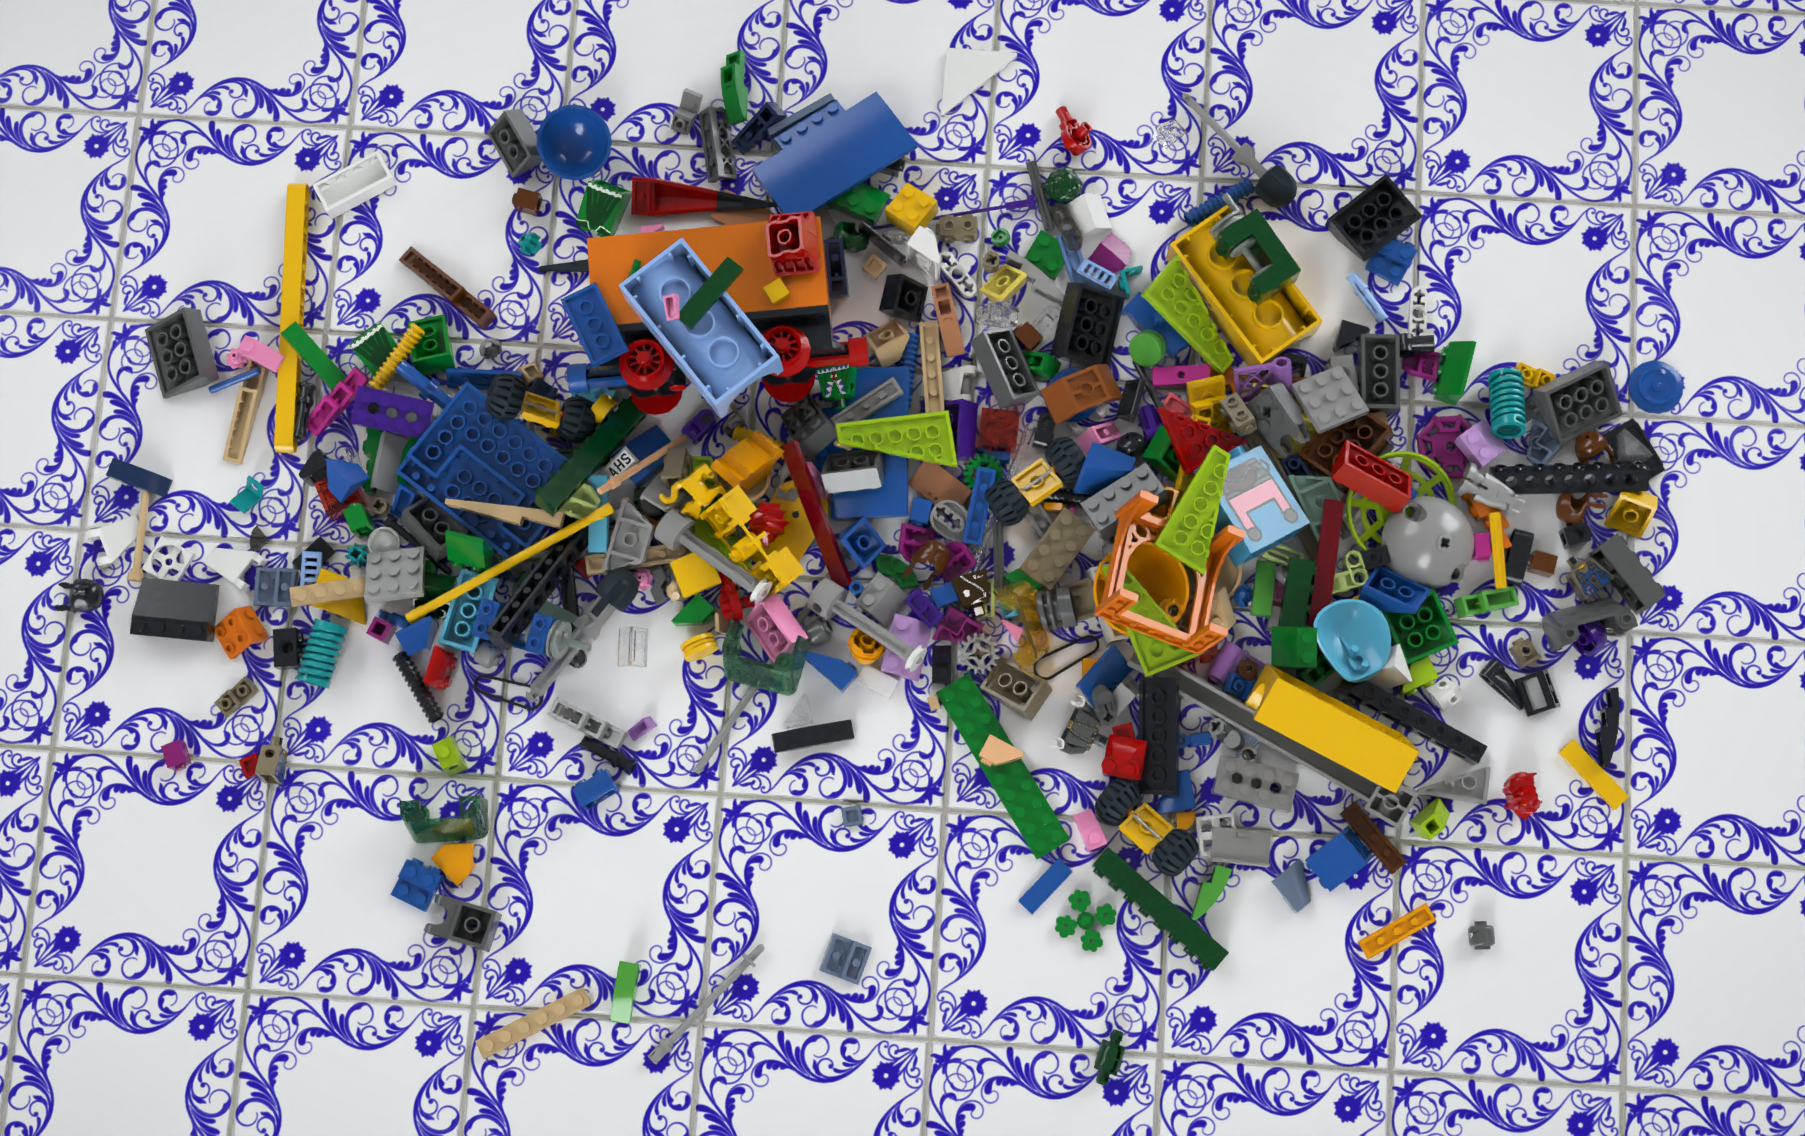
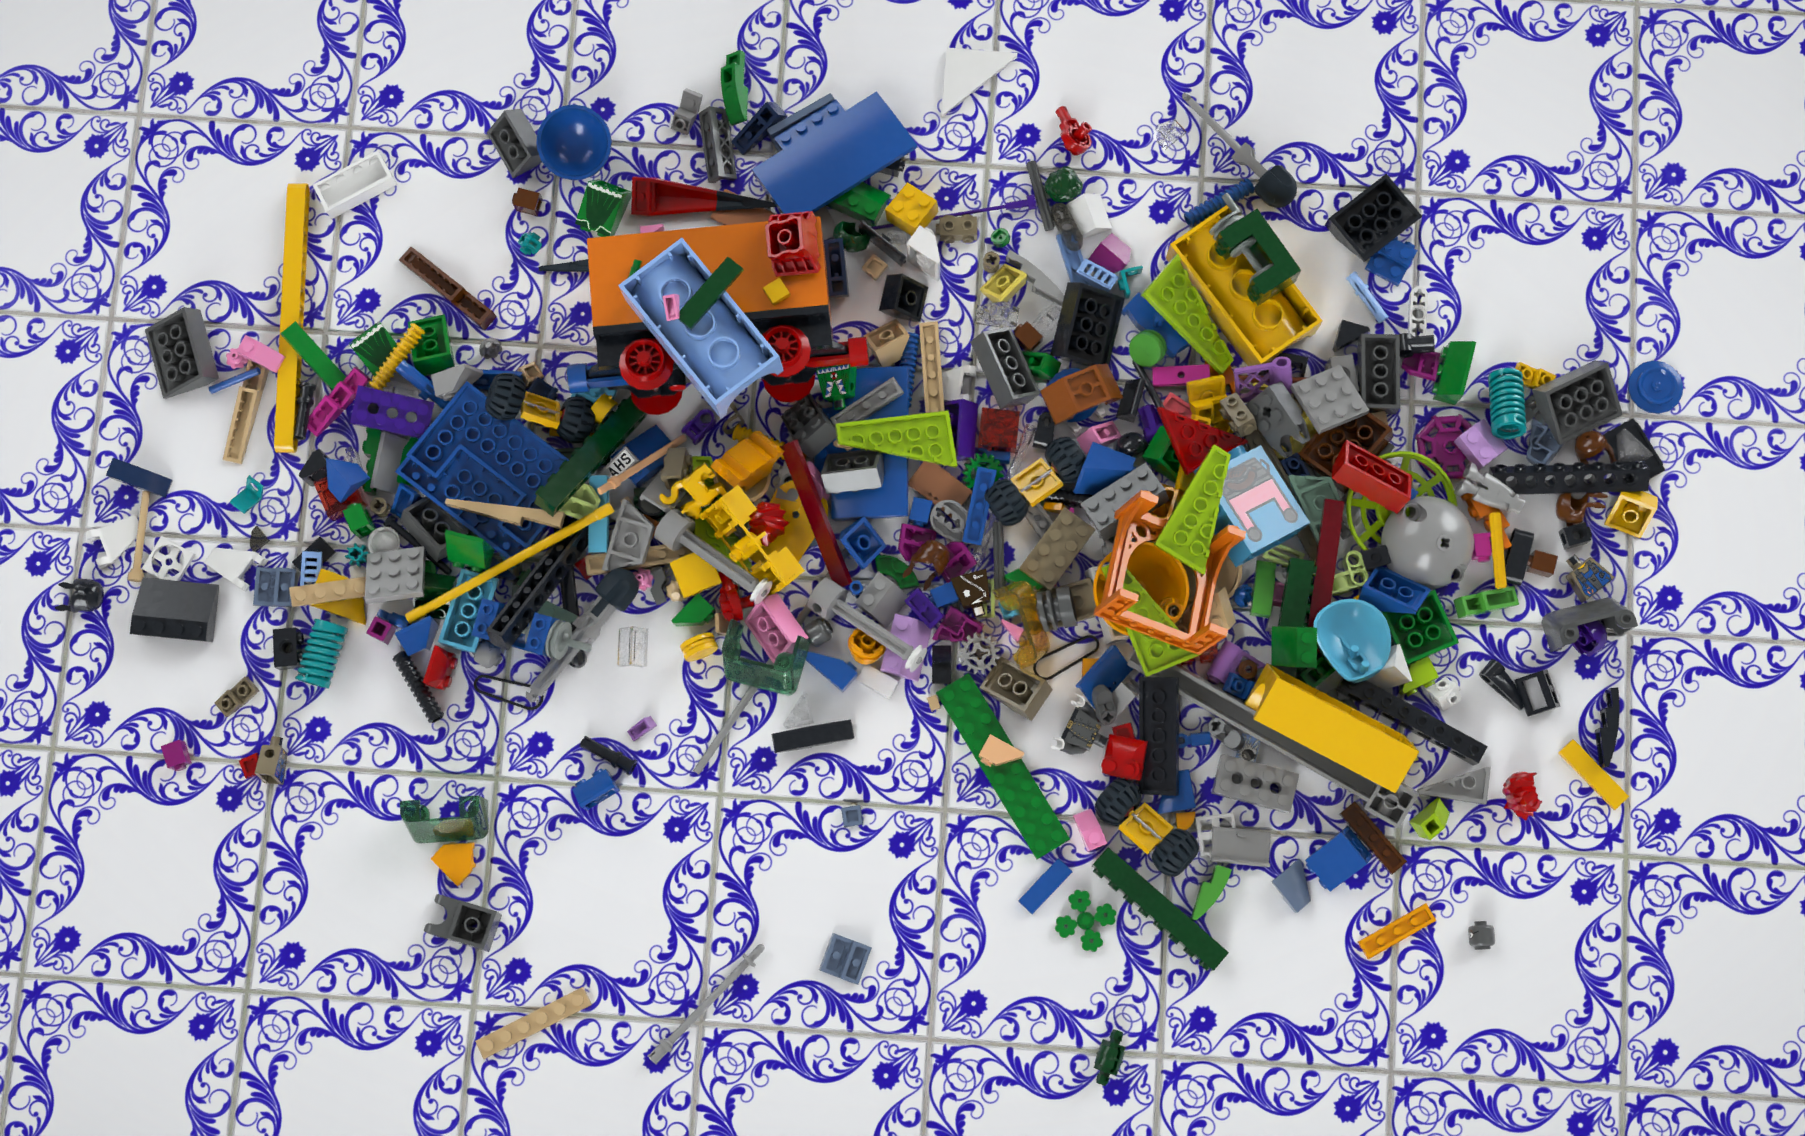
orange bracket [214,606,269,659] -> none
blue plate [390,857,444,912] -> none
lime torso [432,735,468,777] -> none
light grey slope [548,698,628,750] -> none
blue tile [560,282,629,368] -> none
bright green slope [610,961,641,1024] -> none
nougat slope [930,282,966,358] -> none
white beam [939,251,977,299] -> none
green plate [1025,230,1064,281] -> none
dark tan brick [1508,637,1542,669] -> none
dark grey brick [1589,533,1666,615] -> none
none -> light grey slope [431,363,483,401]

